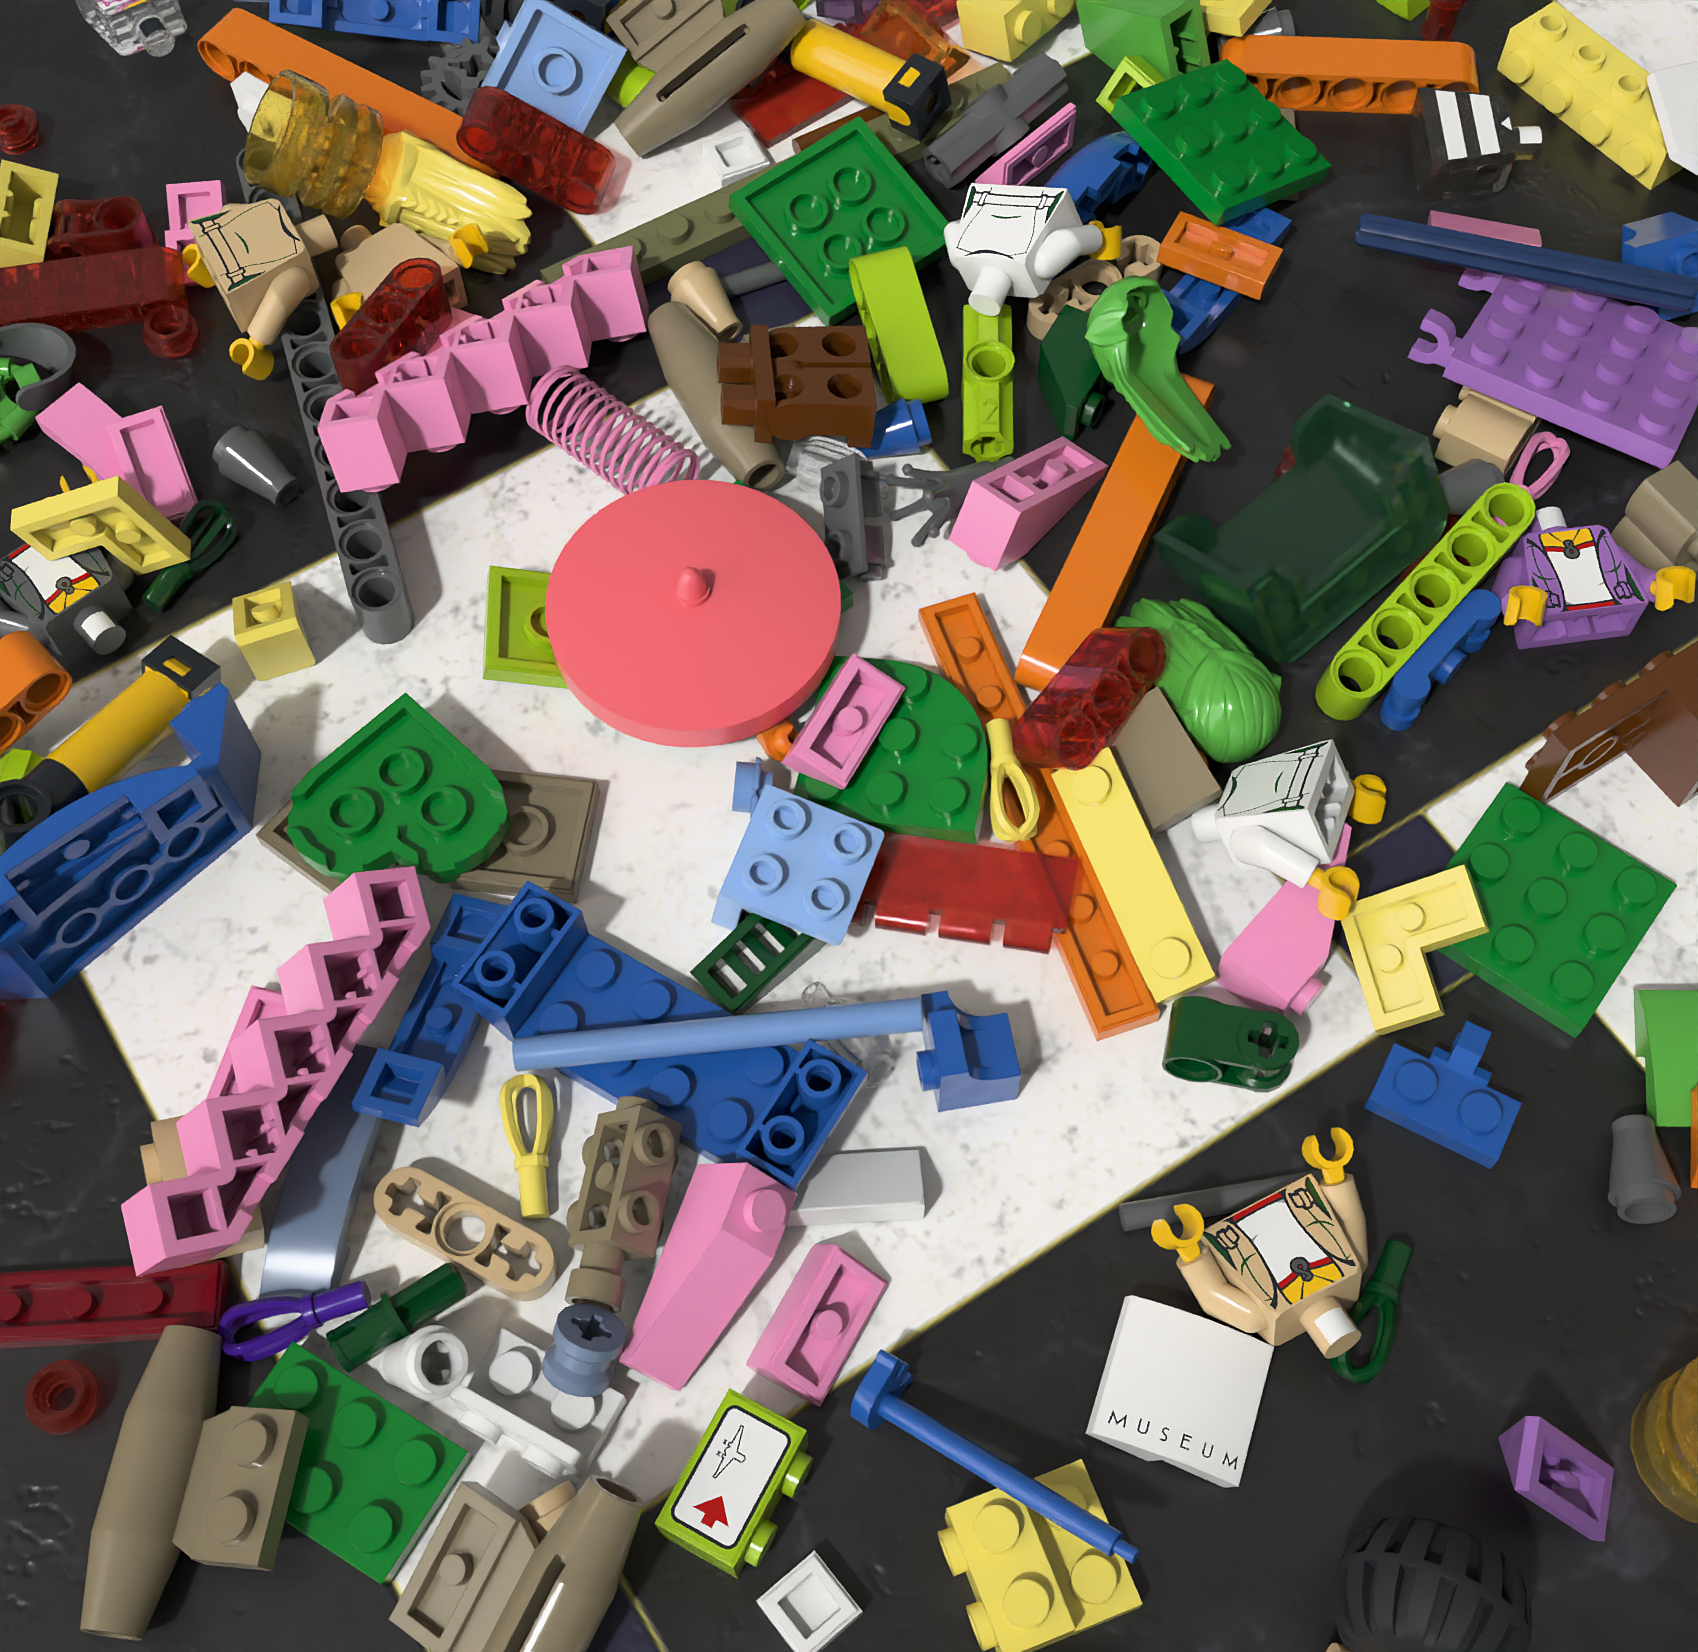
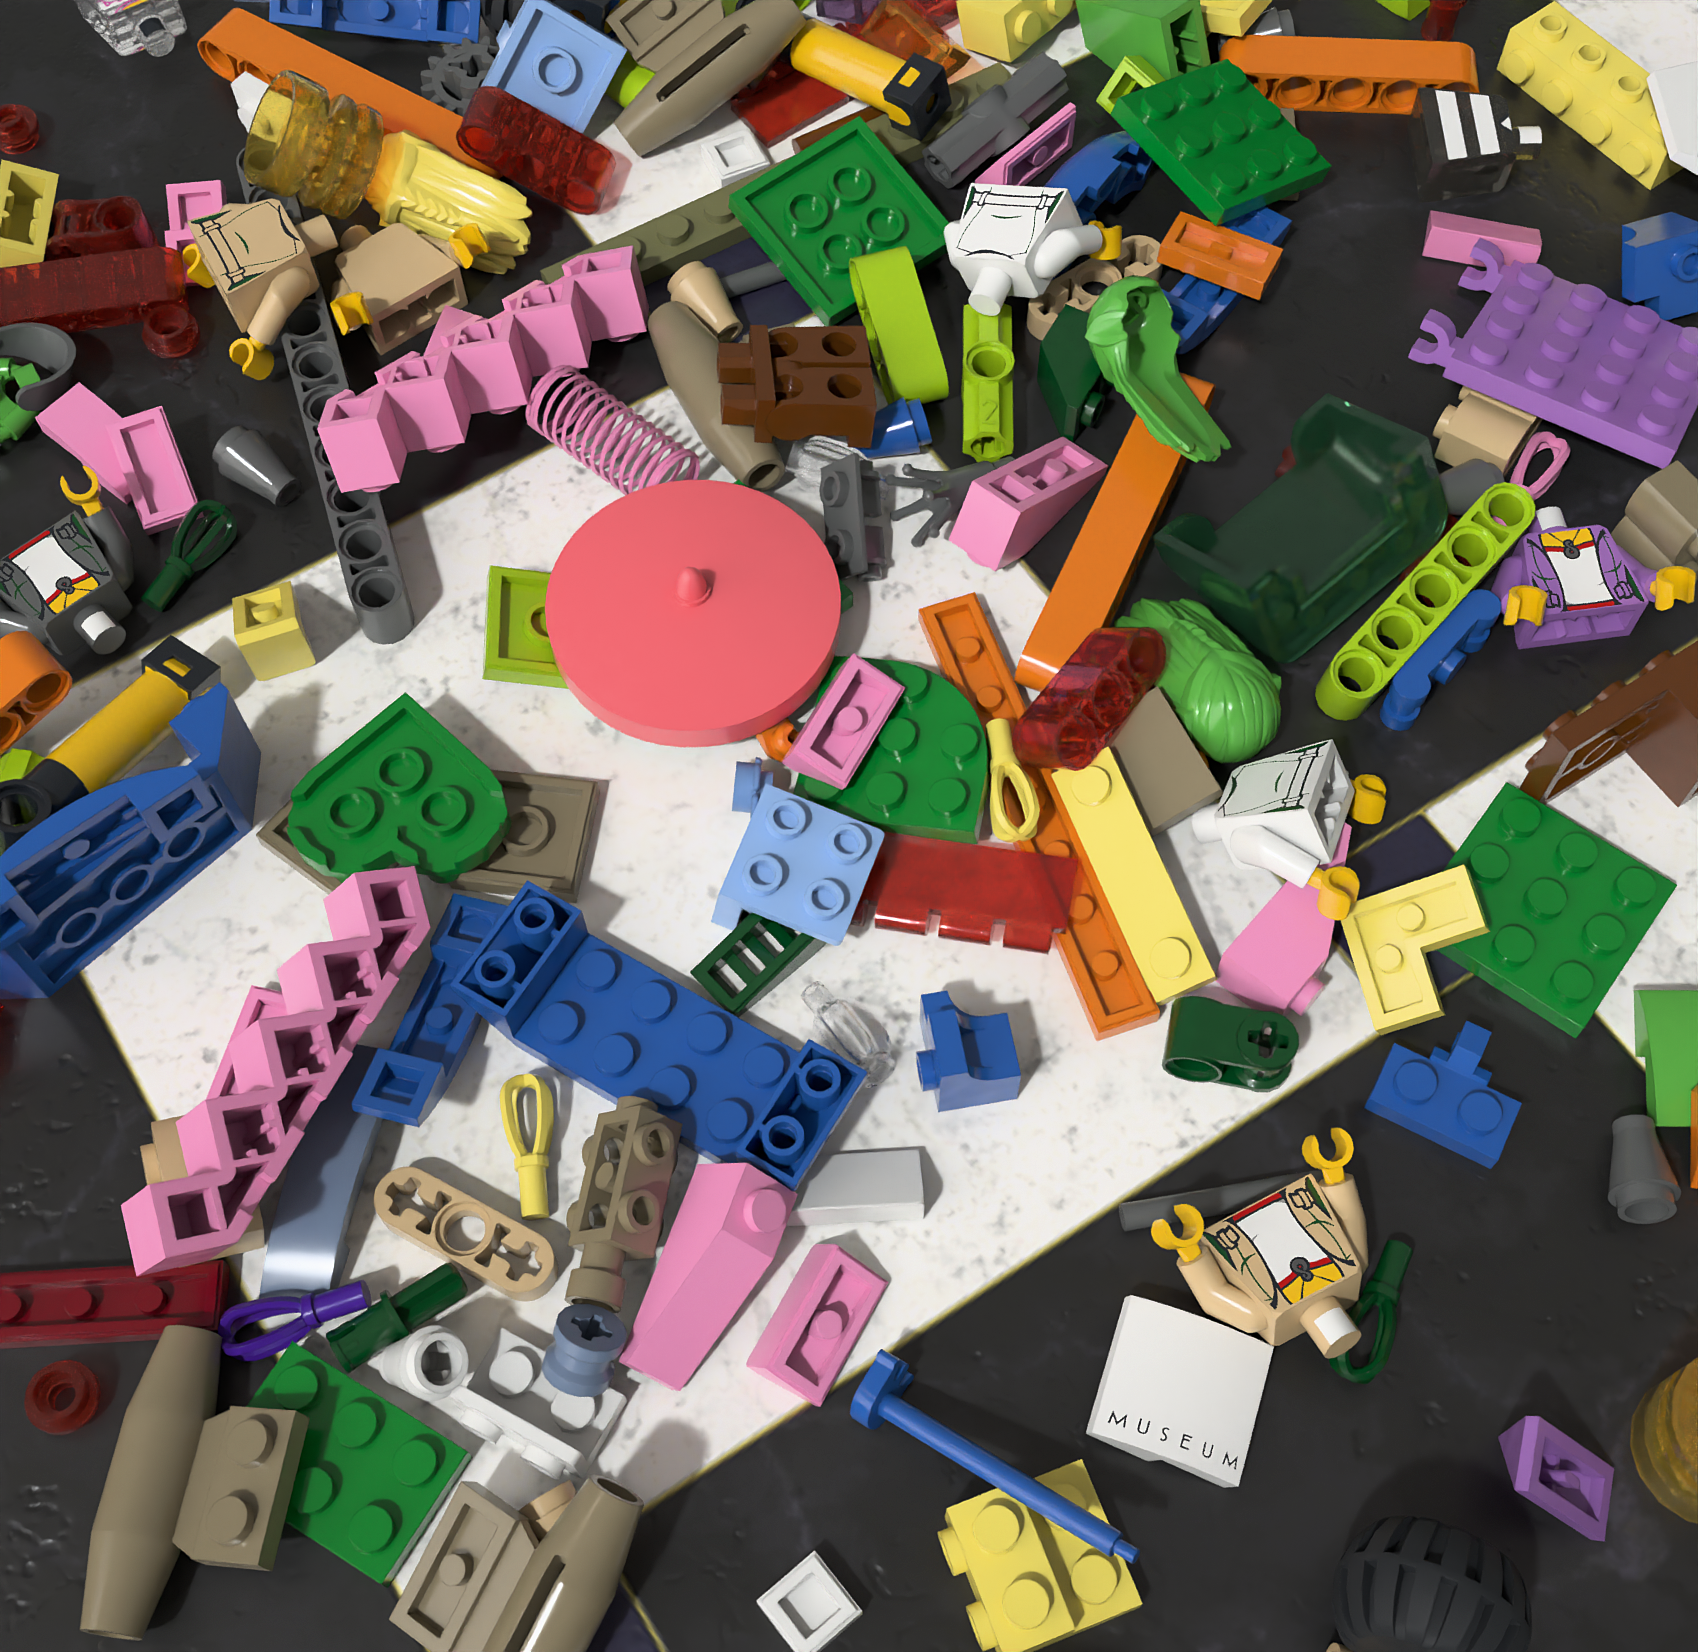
light yellow plate [10,475,191,576] -> none
clear red beam [329,257,453,396] -> none
medium blue piece [512,997,923,1072] -> none
brick [654,1388,814,1579] -> none
dark blue axle [1355,213,1698,312] -> none

